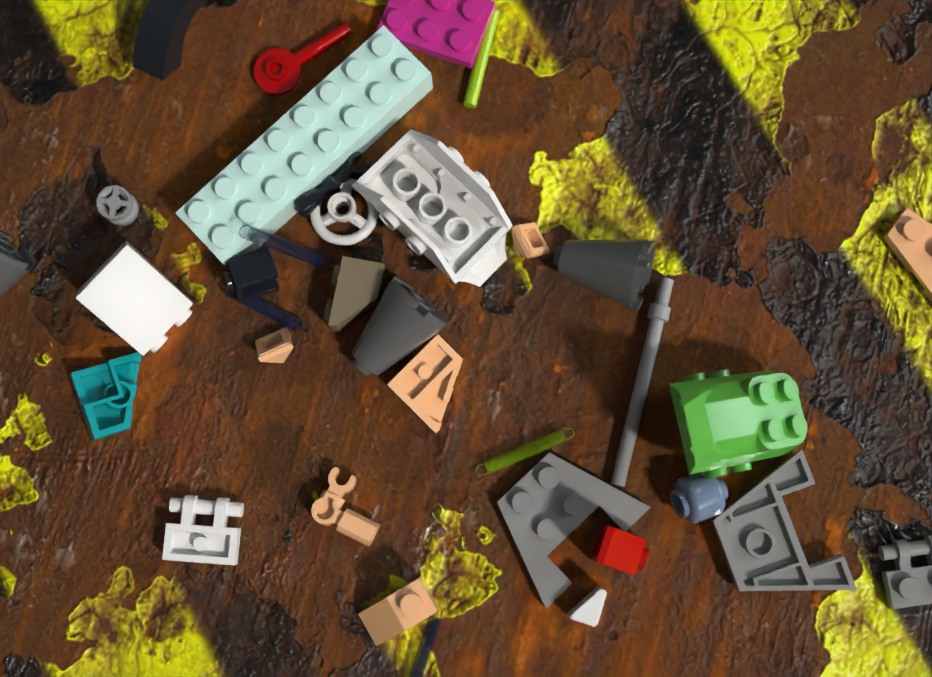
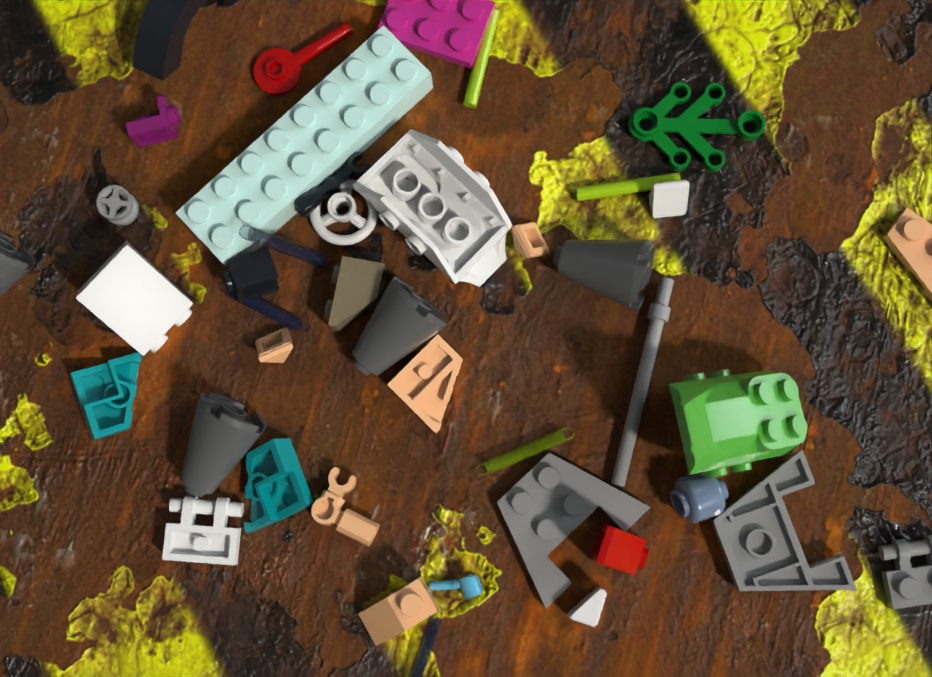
none -> magenta bracket [126,95,181,147]
none -> dark grey cone [180,392,267,497]
none -> teal slope [244,438,314,533]
none -> medium azure hand [429,574,483,599]
none -> lime bar [575,172,681,202]
none -> green plant [628,82,766,172]
none -> white slope [648,180,689,218]

